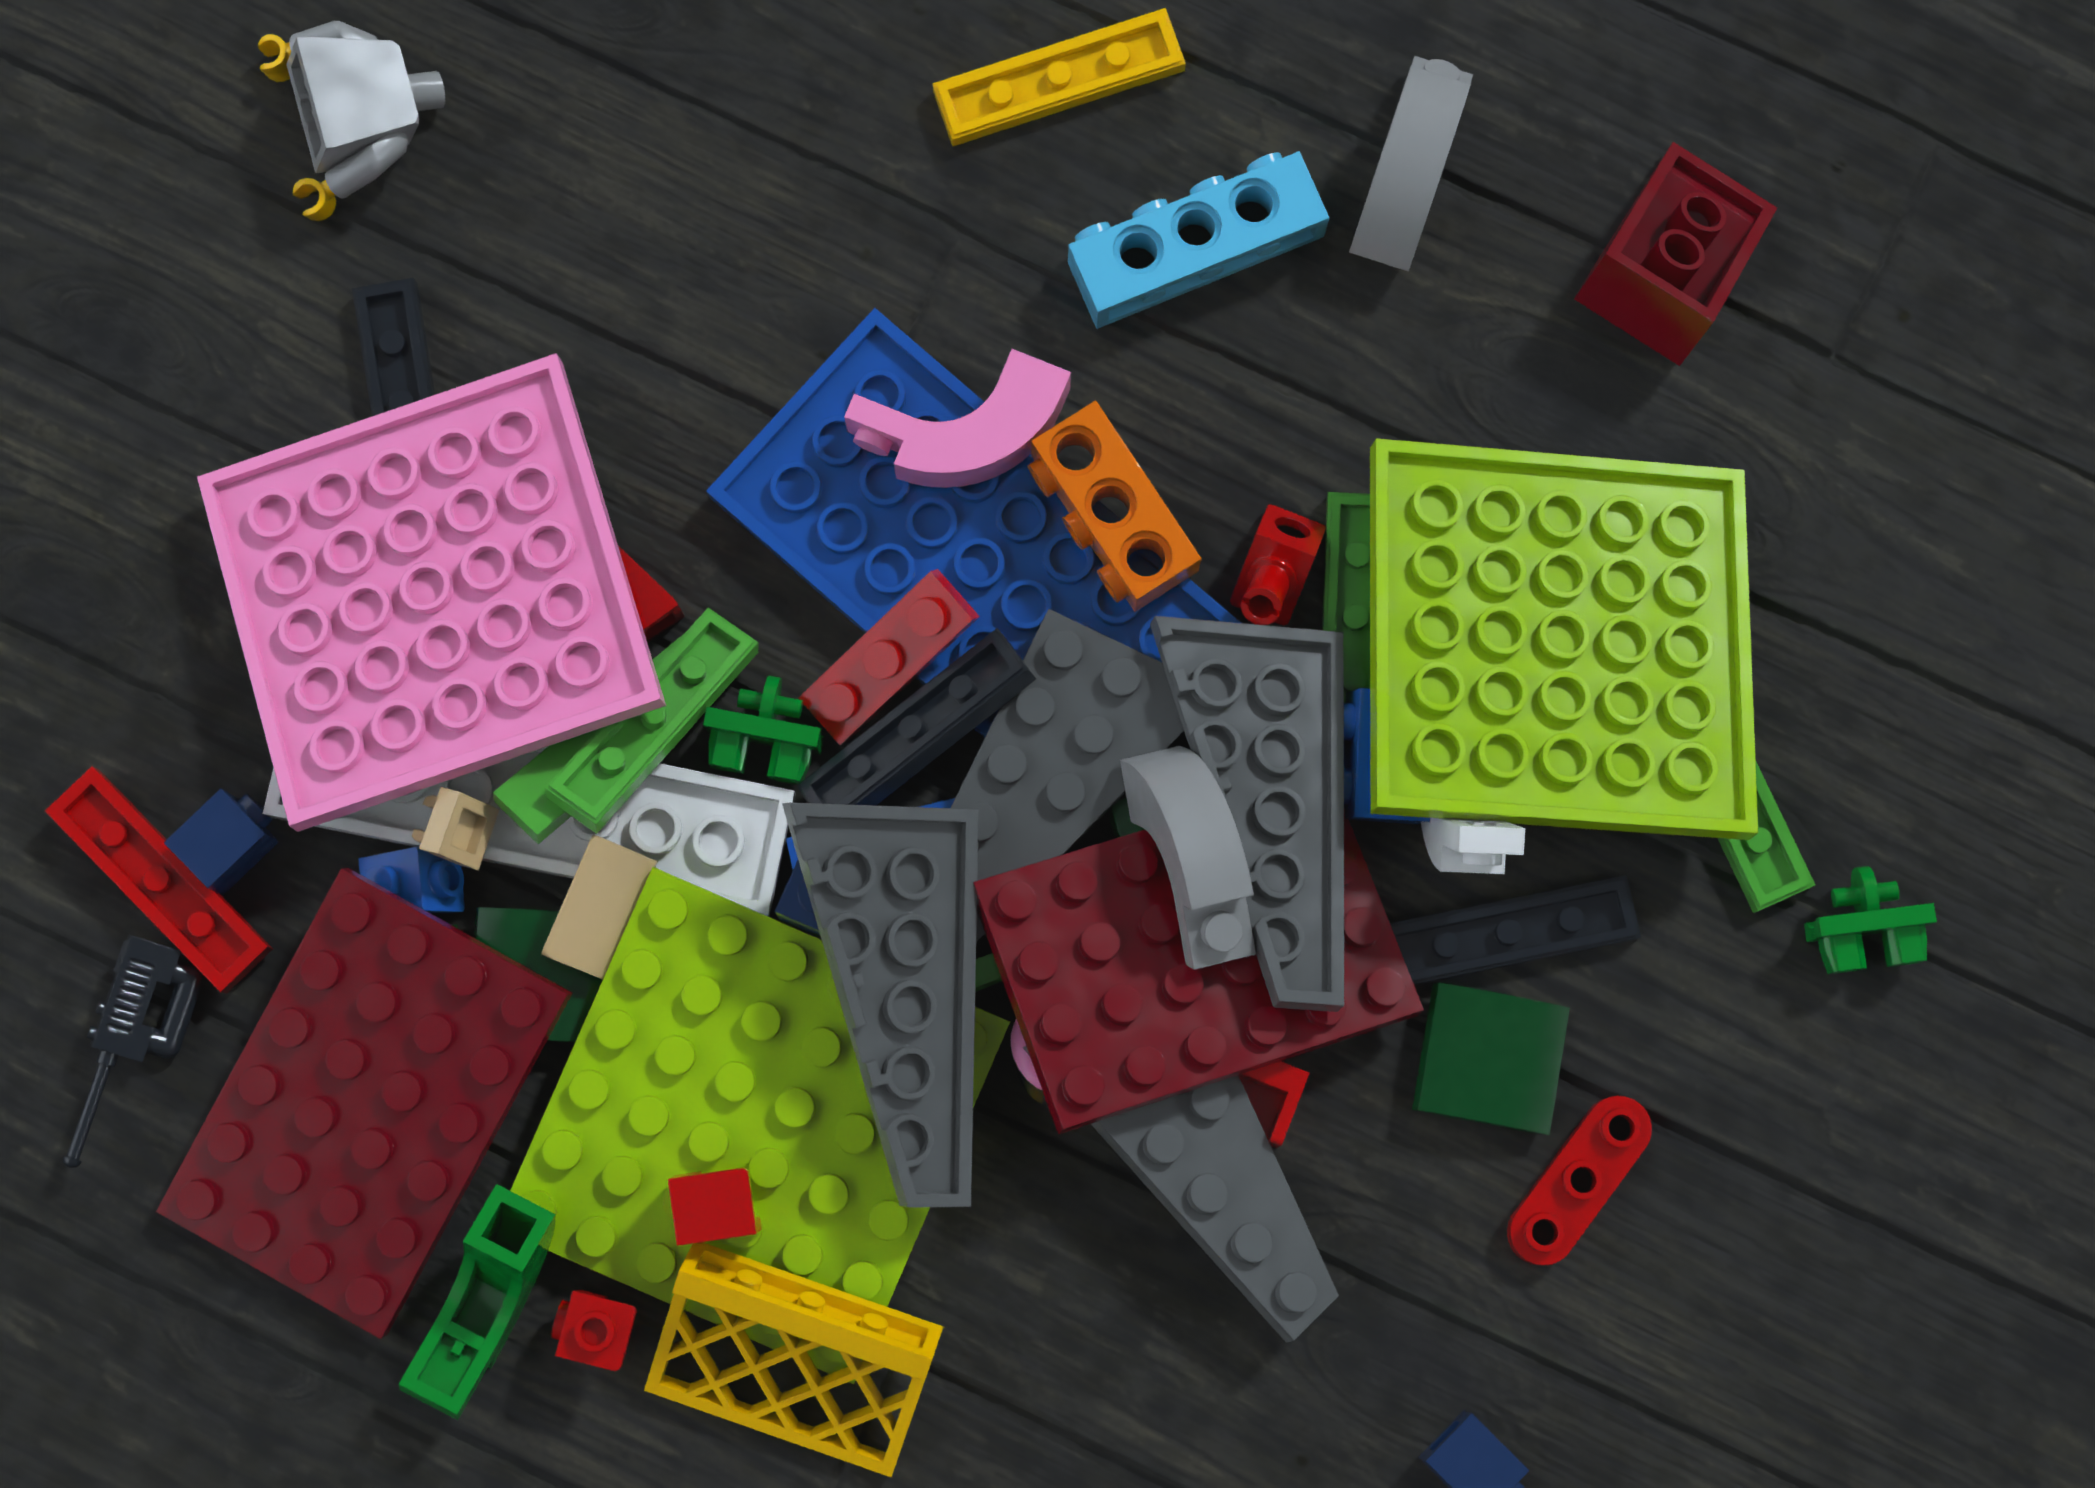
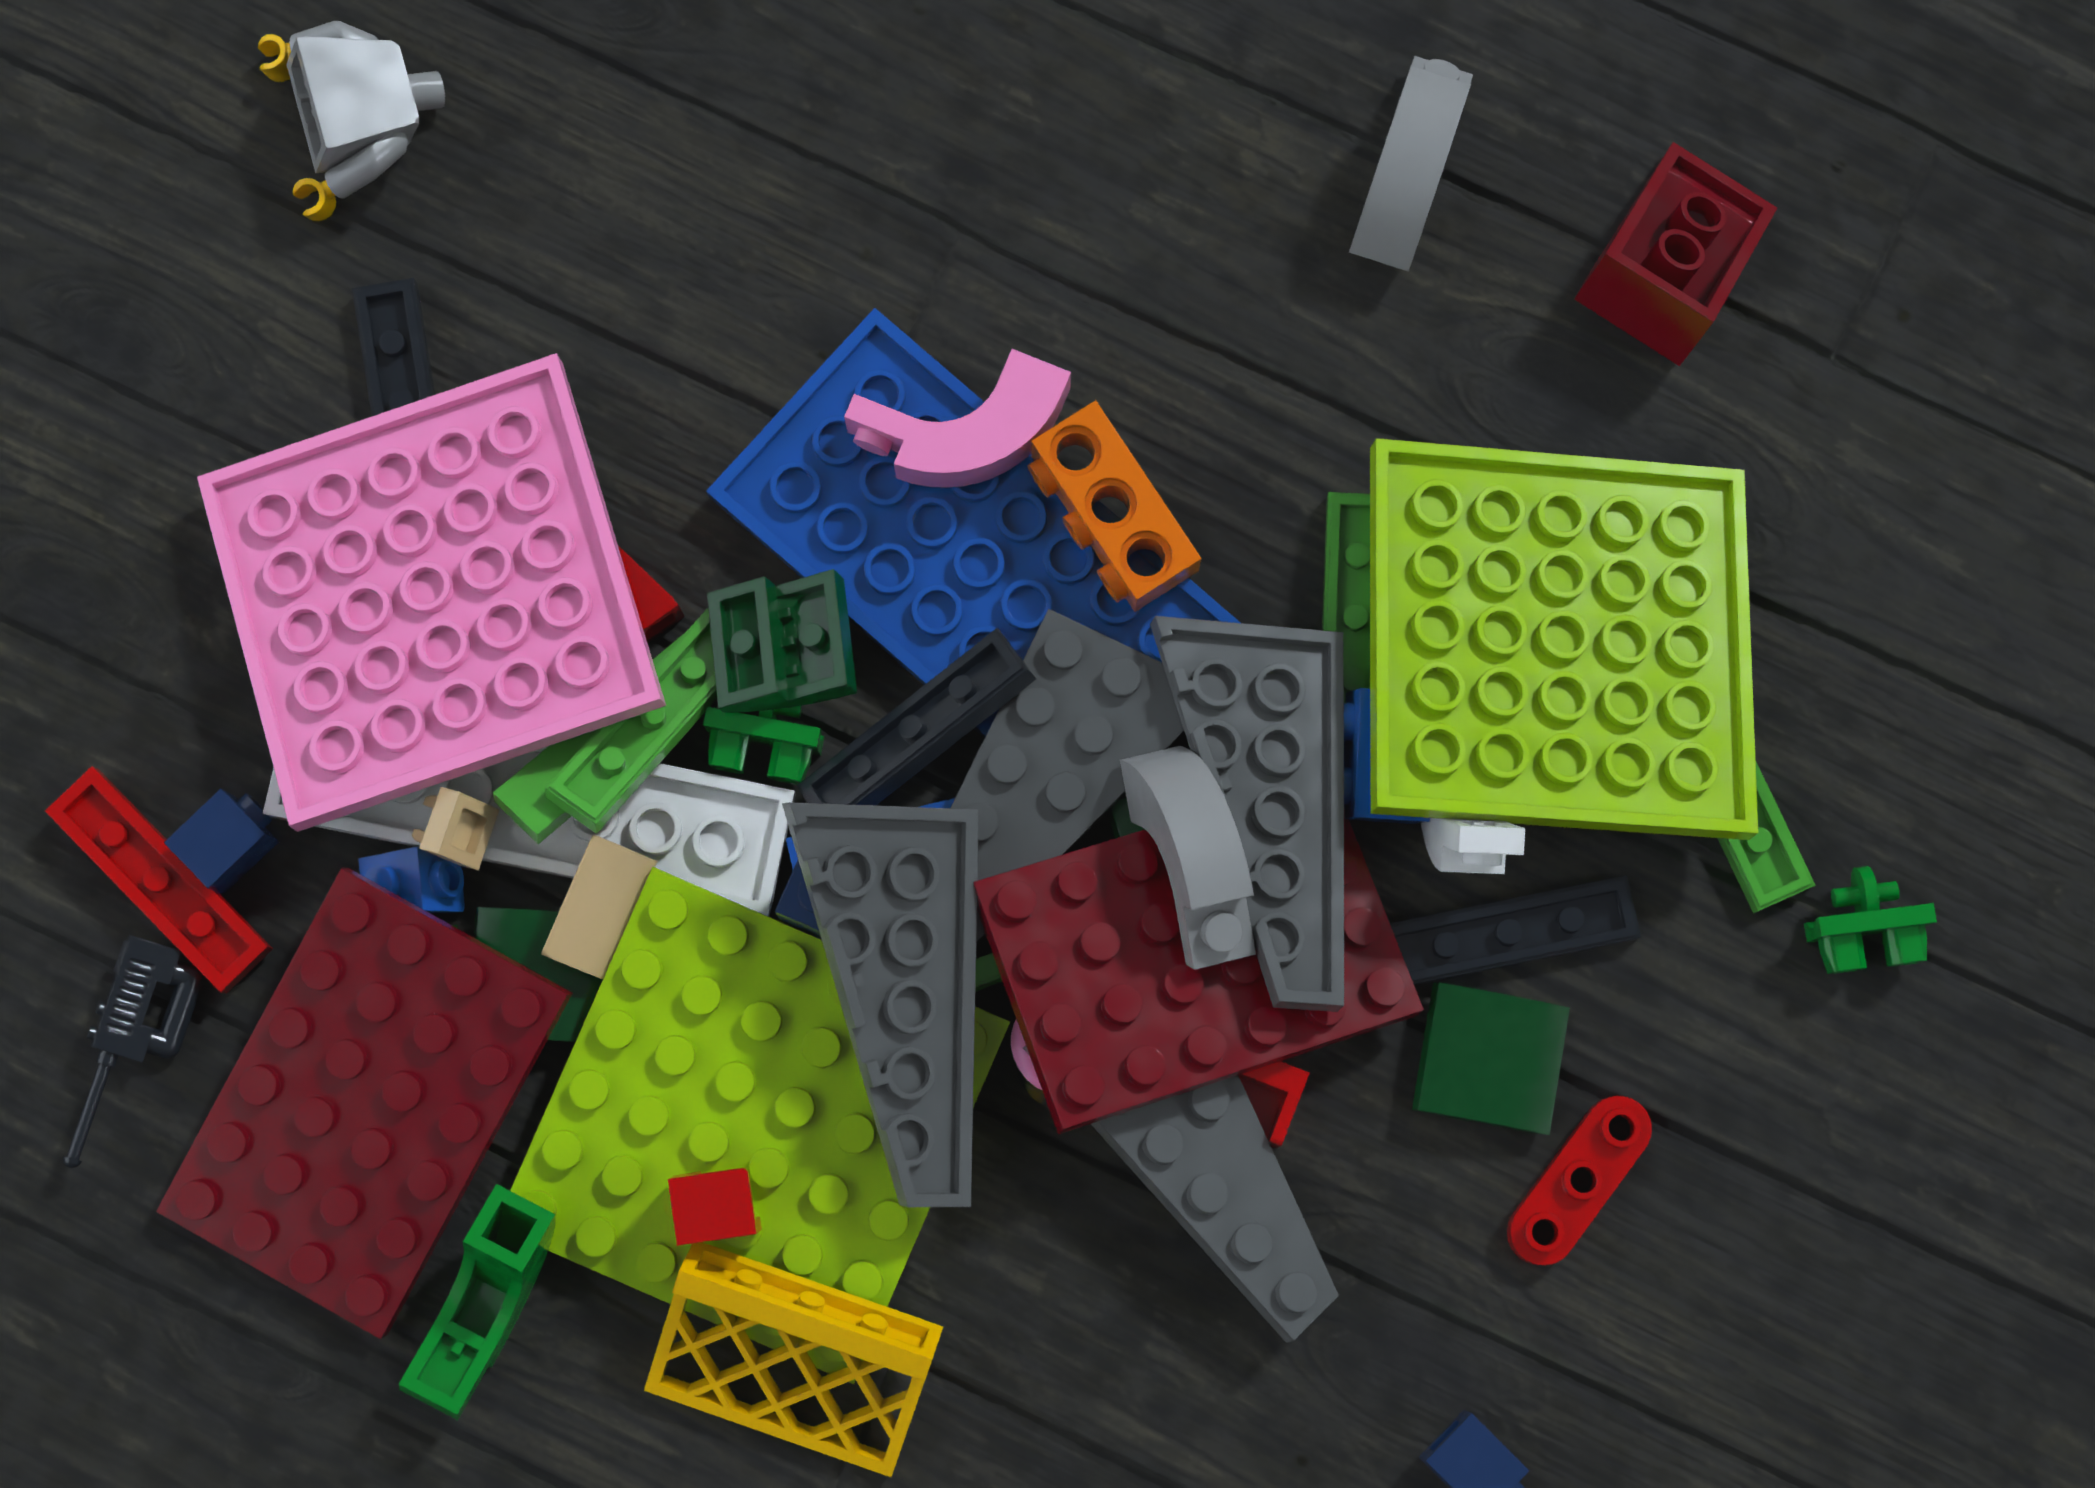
red bracket [551,1290,637,1371] -> none
red plate [798,569,980,745] -> none
yellow tile [932,8,1186,147] -> none
medium azure brick [1068,151,1329,329] -> none
red bracket [1230,504,1326,625] -> none
none -> dark green slope [707,569,857,713]

